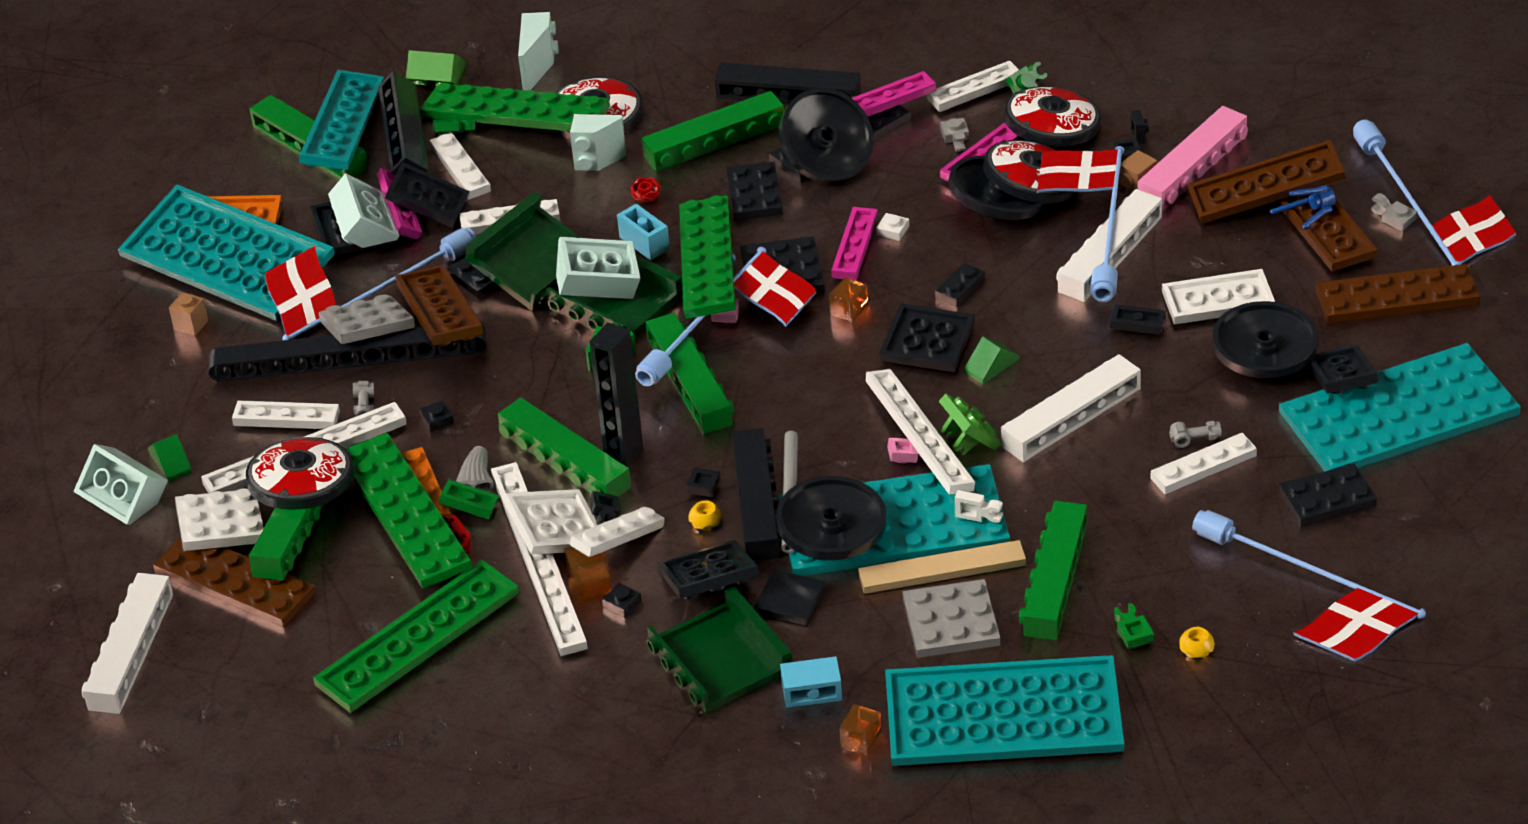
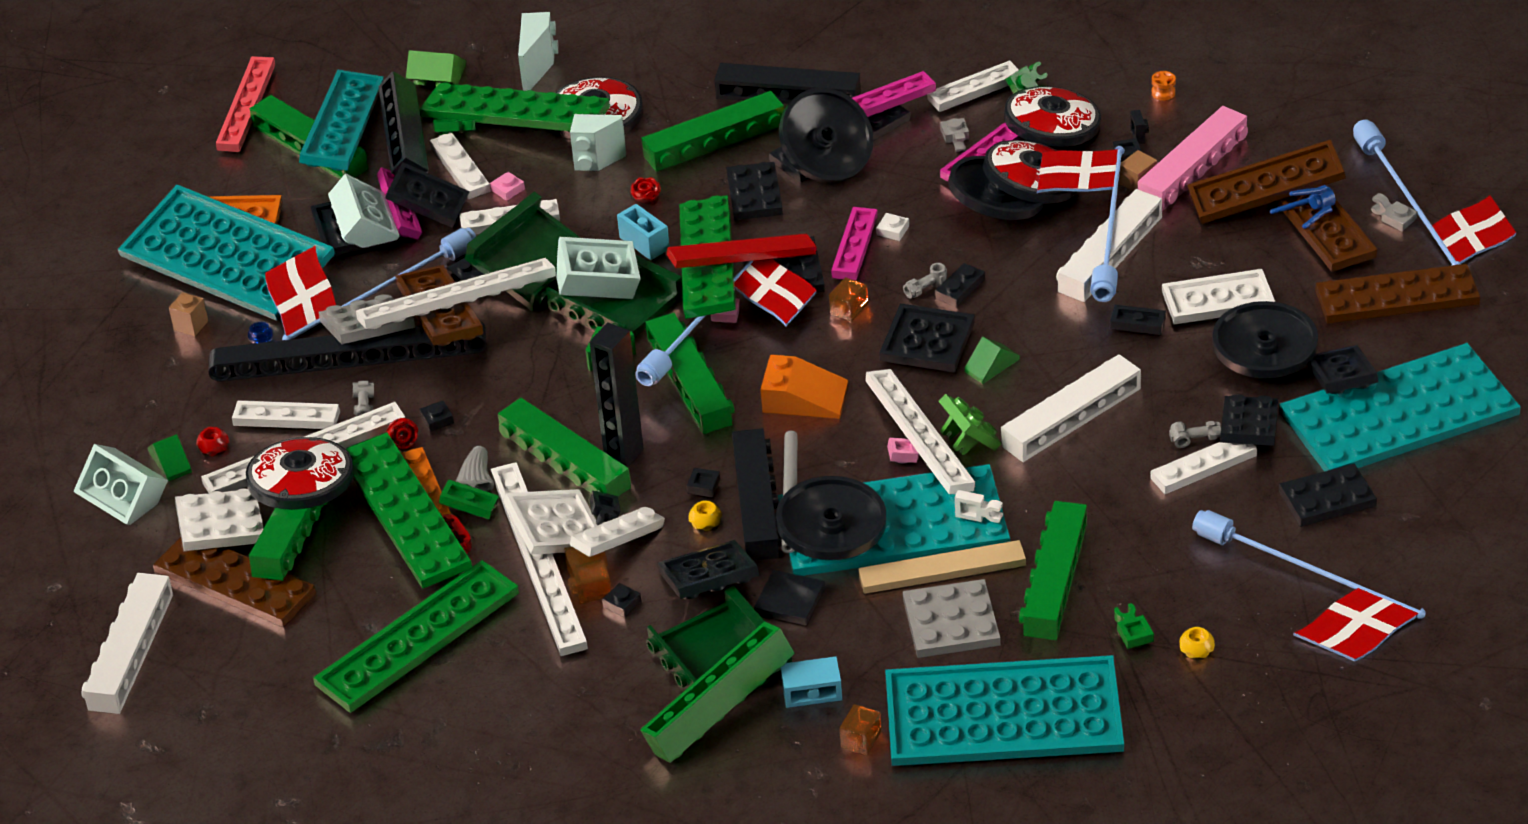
none -> red plate [196,427,230,456]
none -> coral plate [216,57,275,152]
none -> clear blue plate [248,322,273,344]
none -> white plate [356,258,556,329]
none -> red plate [386,418,418,449]
none -> bright pink plate [490,172,525,201]
none -> green brick [640,621,795,763]
none -> red tile [666,233,817,268]
none -> orange slope [760,355,849,419]
none -> light grey bar [903,263,948,299]
none -> orange wheel [1152,71,1176,101]
none -> black plate [1220,394,1278,446]

